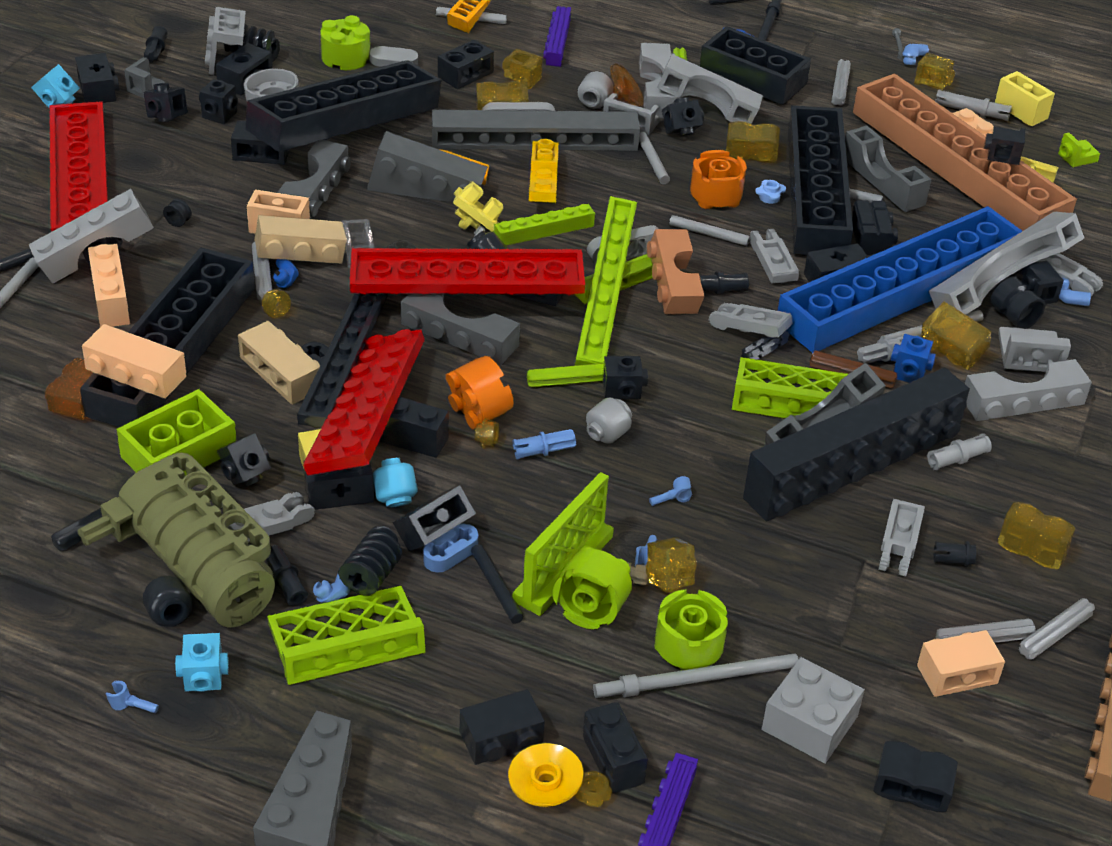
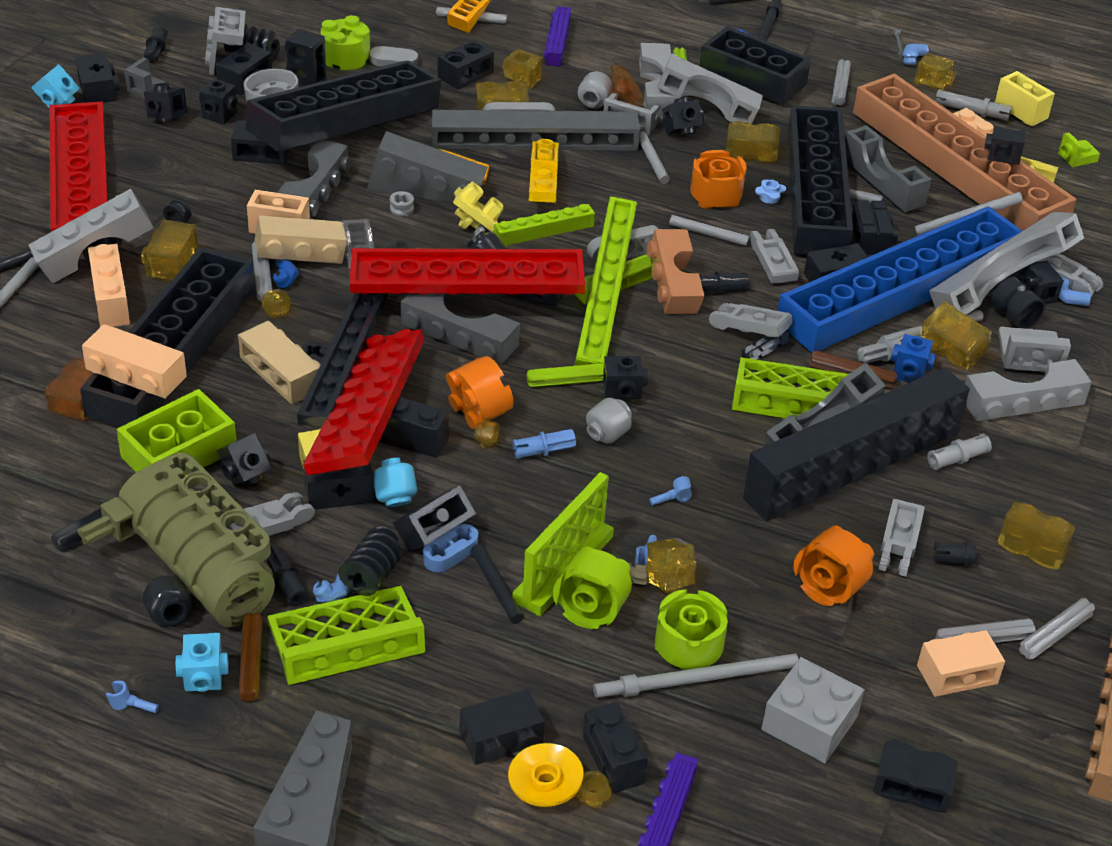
none -> clear yellow brick [141,220,198,280]
none -> reddish brown axle [239,612,263,702]
none -> black brick [284,29,327,87]
none -> light grey bush [390,191,414,217]
none -> orange brick [794,526,874,606]
none -> light grey bar [914,192,1023,236]

